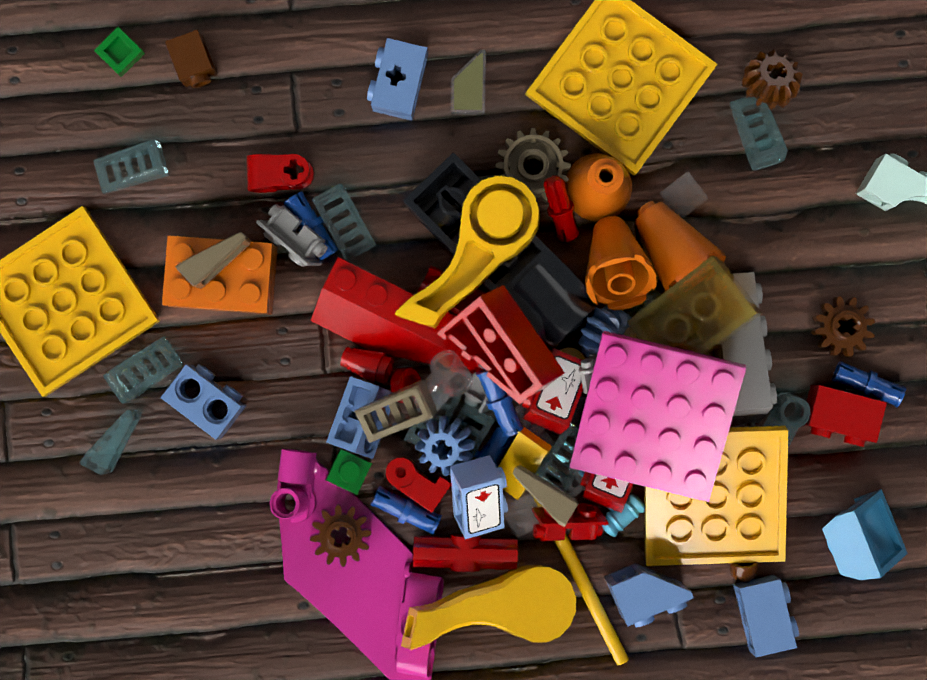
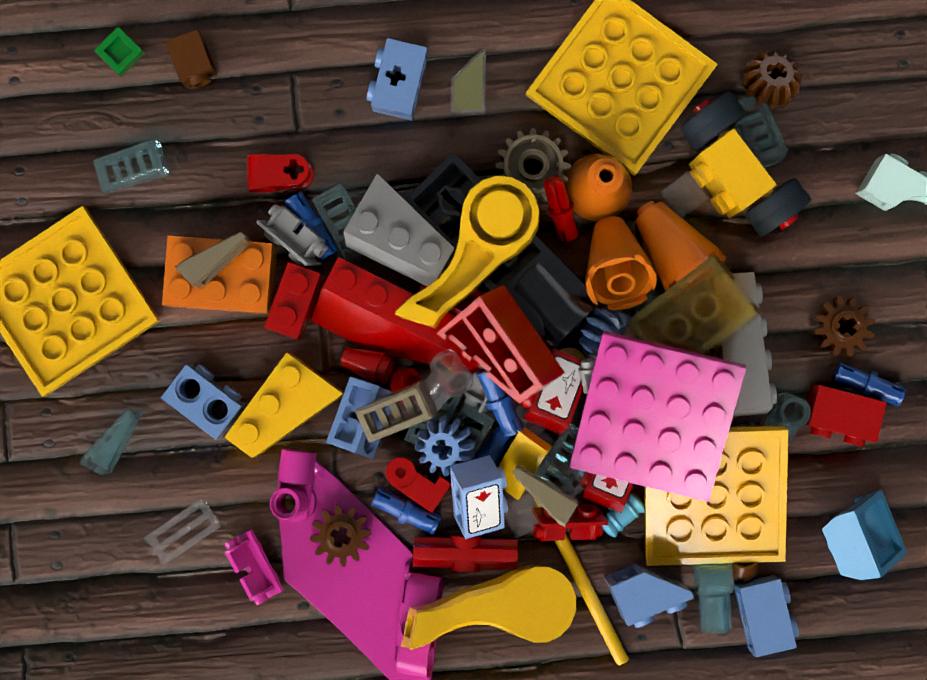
clear light blue slope [103,336,184,404] -> none
green plate [325,449,372,495] -> none
none -> clear tile [144,498,222,566]
none -> yellow wedge [224,352,344,458]
none -> dark pink hinge [224,529,284,606]
none -> red brick [264,262,325,341]
none -> light grey wedge [343,174,454,287]
none -> brick [680,91,812,237]
none -> clear light blue piece [694,563,734,633]

